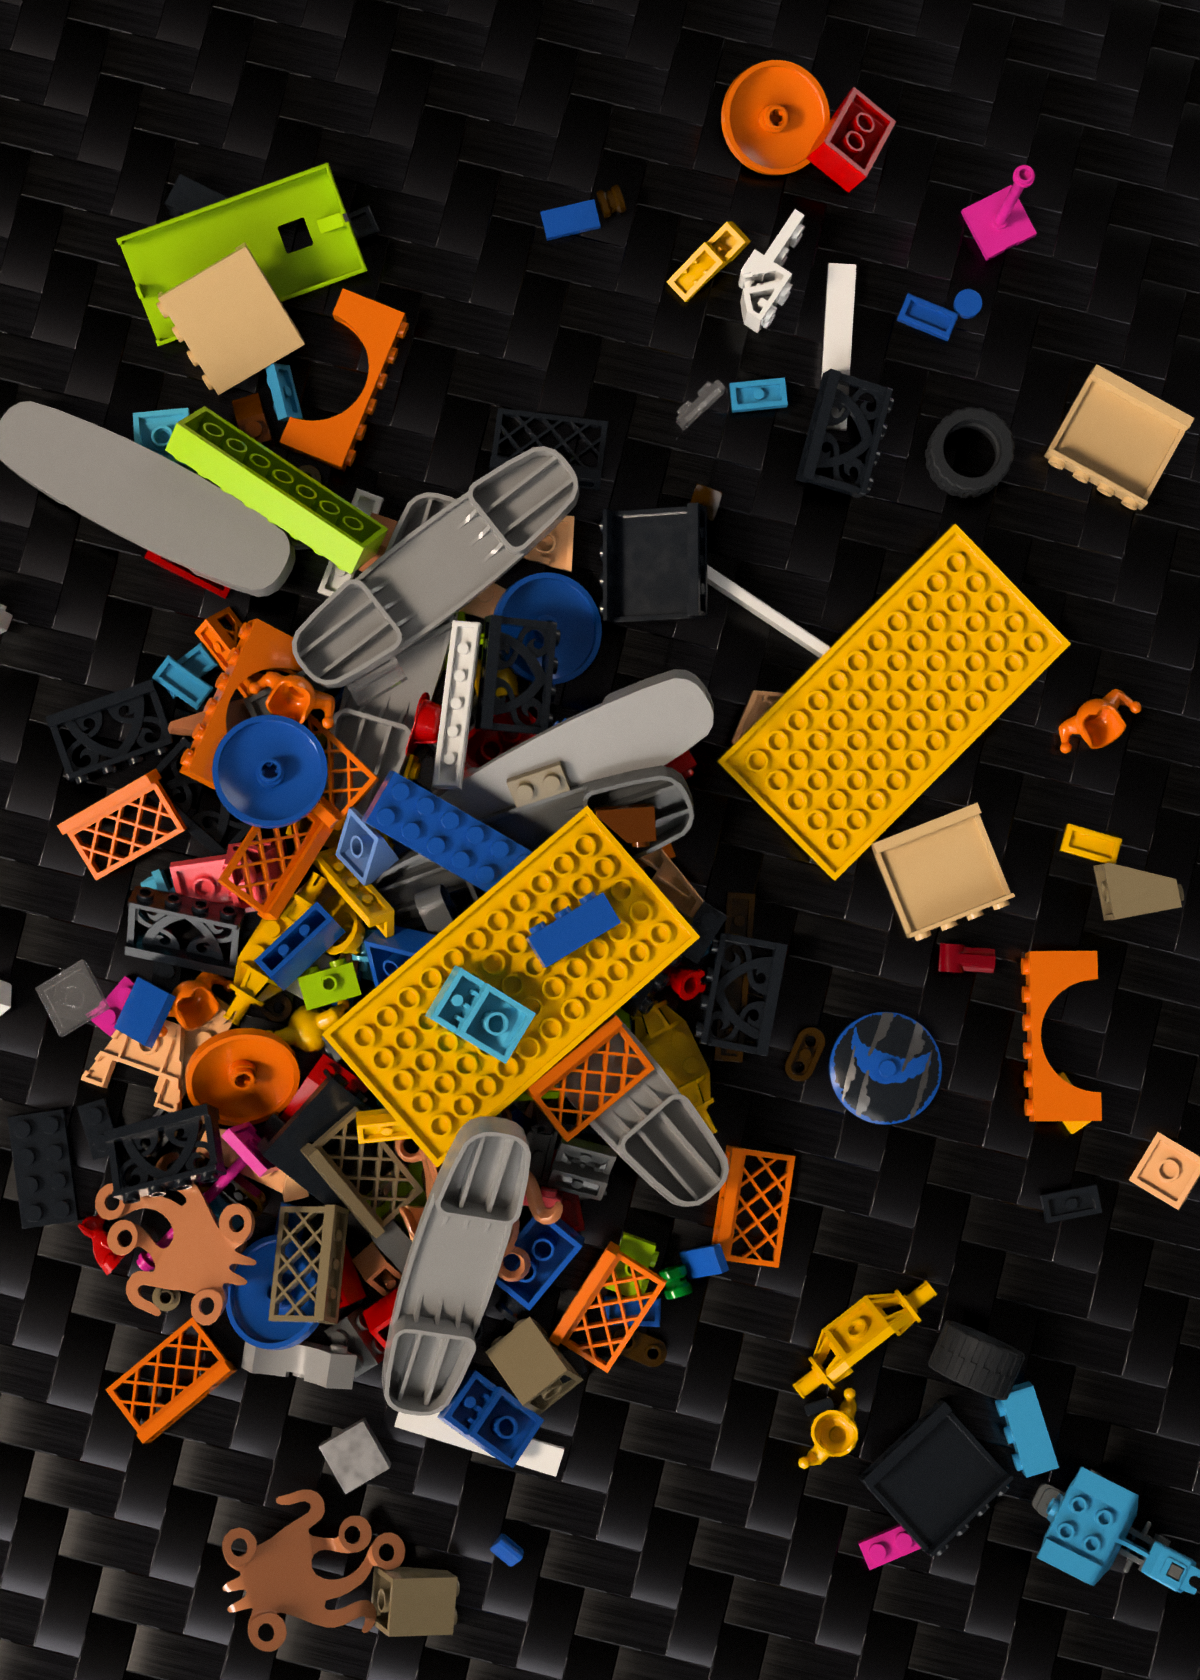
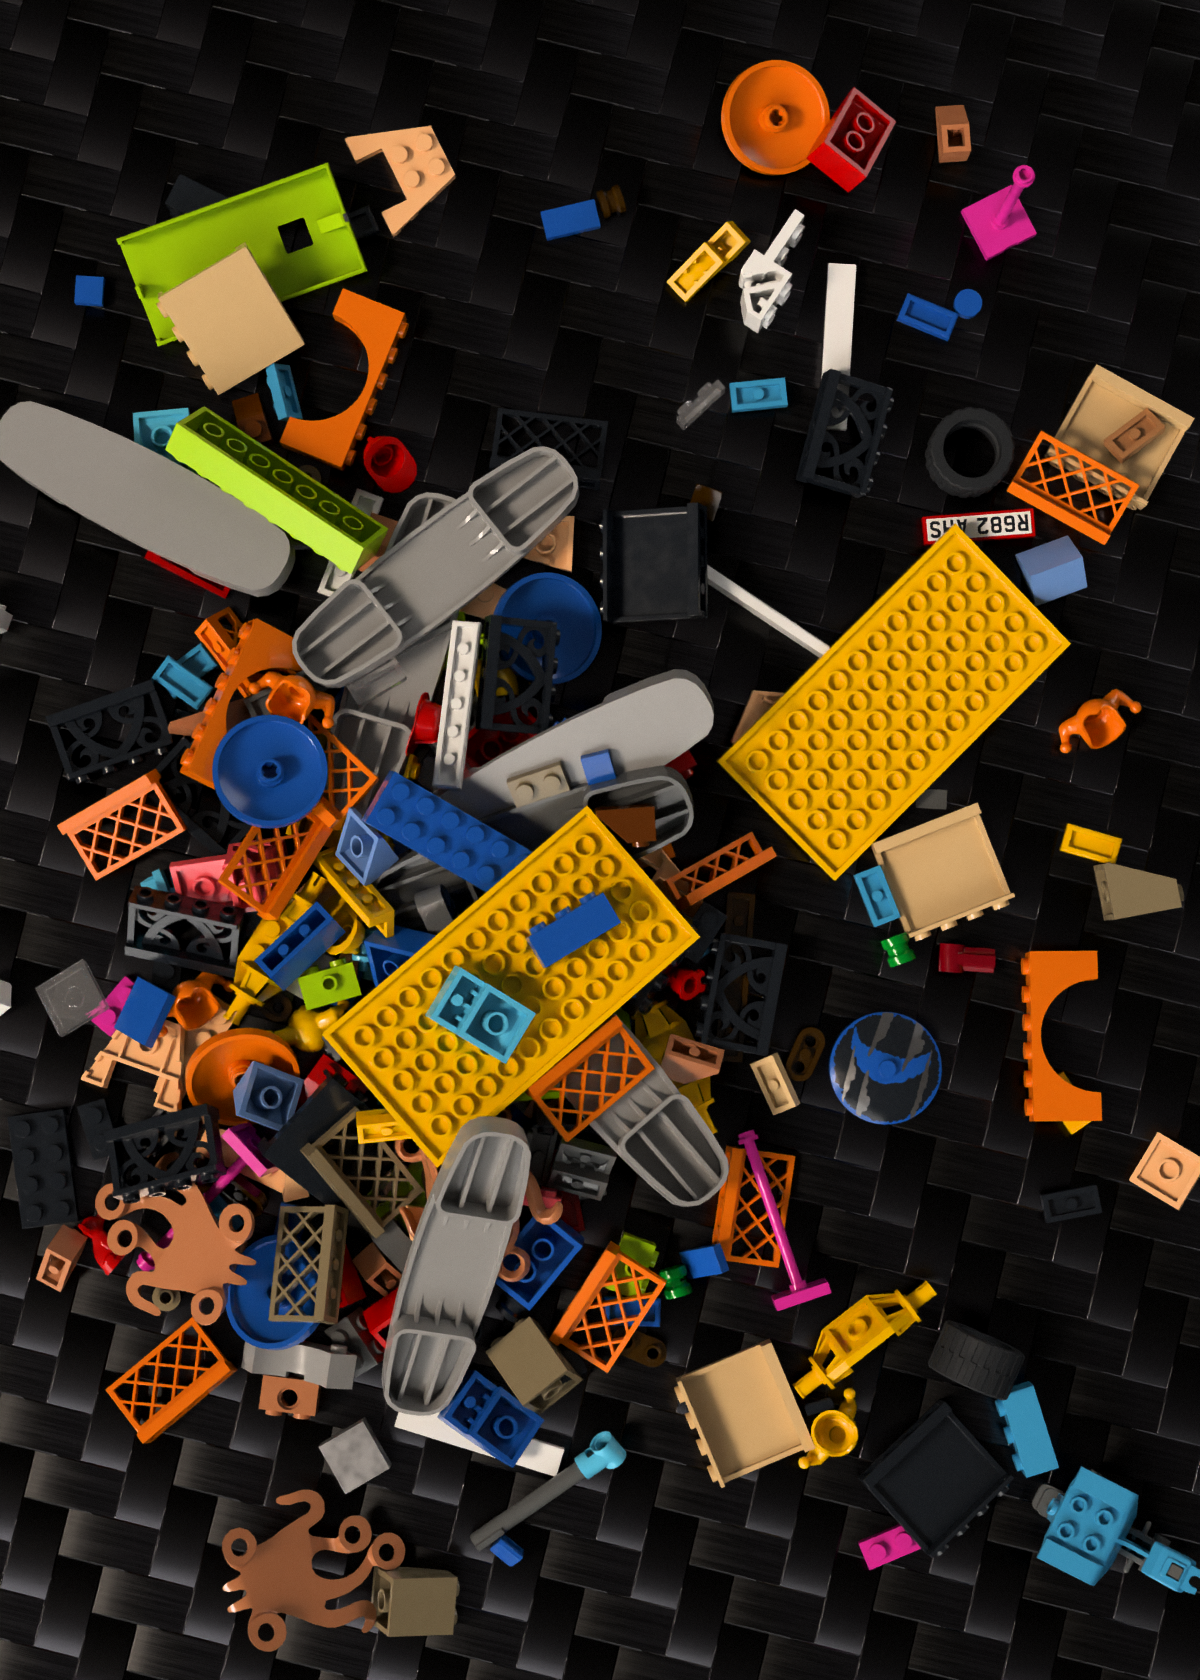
none -> nougat slope [36,1224,88,1292]
none -> blue tile [74,275,105,307]
none -> medium blue slope [233,1061,304,1131]
none -> nougat brick [259,1374,321,1420]
none -> light nougat wing [345,126,456,237]
none -> red piece [363,436,417,493]
none -> dark grey piece [470,1431,626,1551]
none -> tile [581,749,616,785]
none -> nougat slope [660,1034,725,1084]
none -> orange fence [663,832,777,910]
none -> tan panel [674,1339,815,1488]
none -> dark pink tile [738,1129,832,1311]
none -> tan plate [750,1052,800,1115]
none -> dark azure plate [853,865,901,927]
none -> green wheel [880,932,916,968]
none -> dark grey sticker [916,789,947,810]
none -> tile [921,508,1036,546]
none -> nougat slope [935,105,971,163]
none -> orange fence [1007,430,1139,545]
none -> medium blue slope [1015,535,1087,607]
none -> medium nougat plate [1103,408,1165,464]

